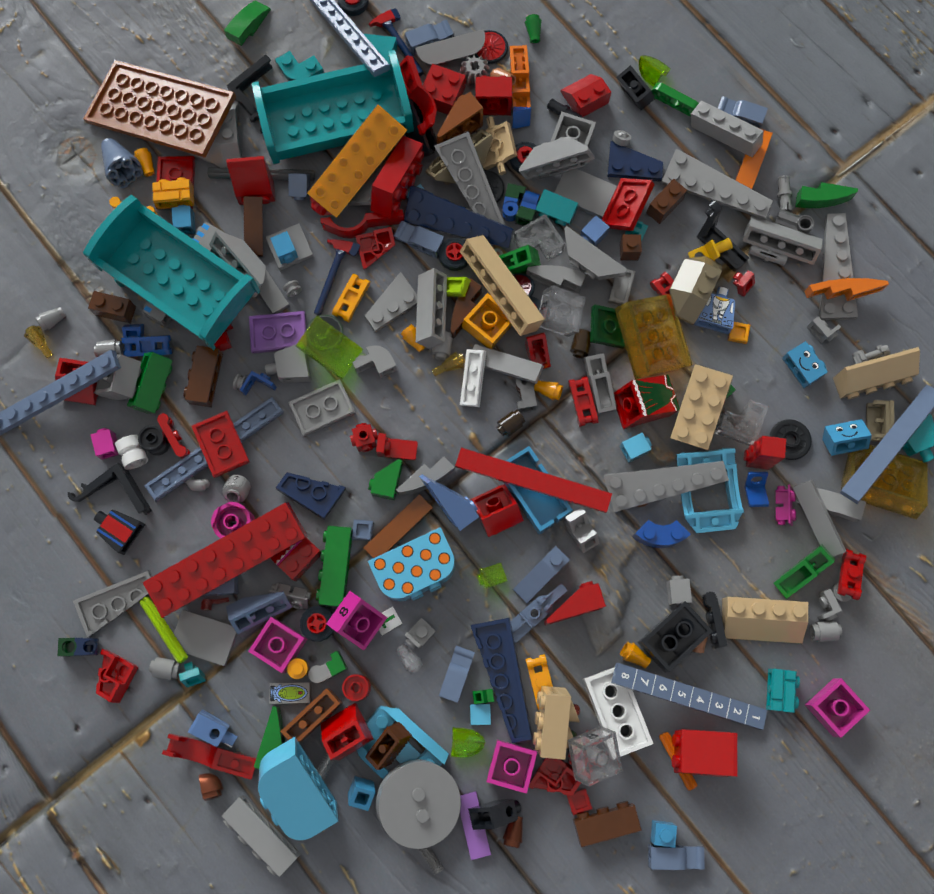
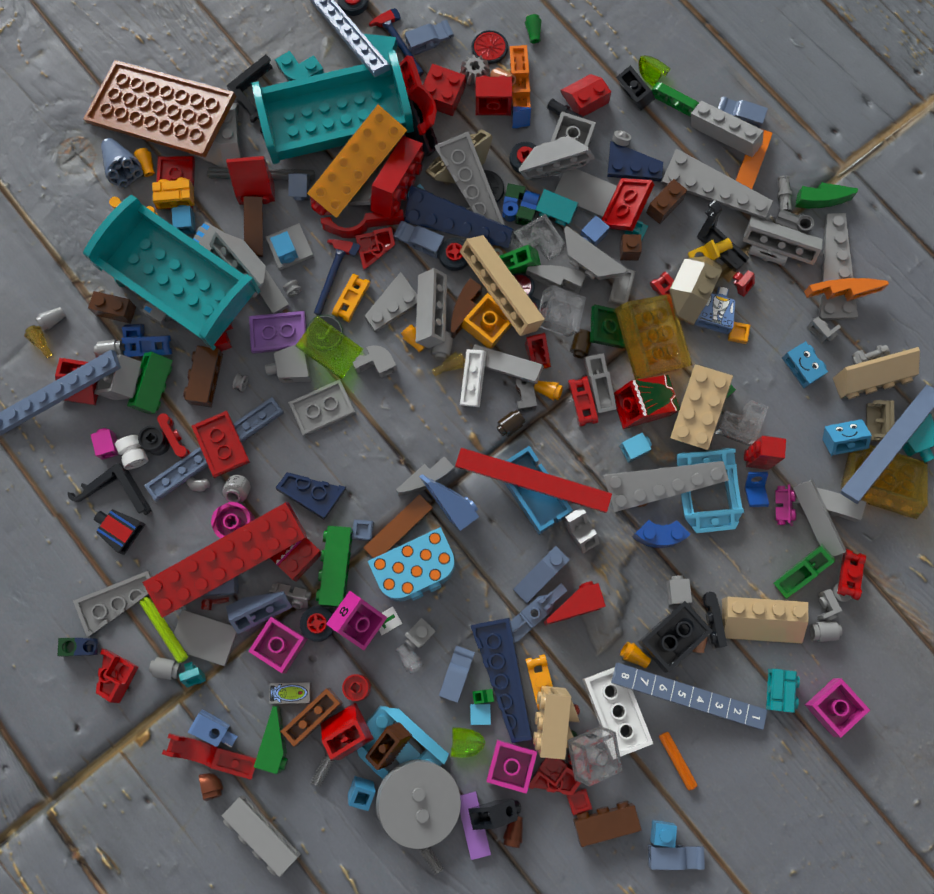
green slope [224,0,271,46] -> none
blue bracket [240,371,277,396] -> none
medium azure brick [258,737,338,840] -> none
light orange brick [287,658,309,679] -> none
leg [308,651,348,683] -> none
red brick [350,423,378,452] -> none
green slope [368,459,403,501] -> none
red bracket [376,433,418,460] -> none
light grey brick [415,29,485,65] -> none
dark orange slope [437,92,483,144] -> none
lime tile [446,277,471,297] -> none
red slope [470,484,524,537] -> none
clear neon green bracket [477,563,507,589] -> none
tan plate [482,116,518,175] -> none
red slope [672,729,737,777] -> none
black wheel [770,419,812,460] -> none

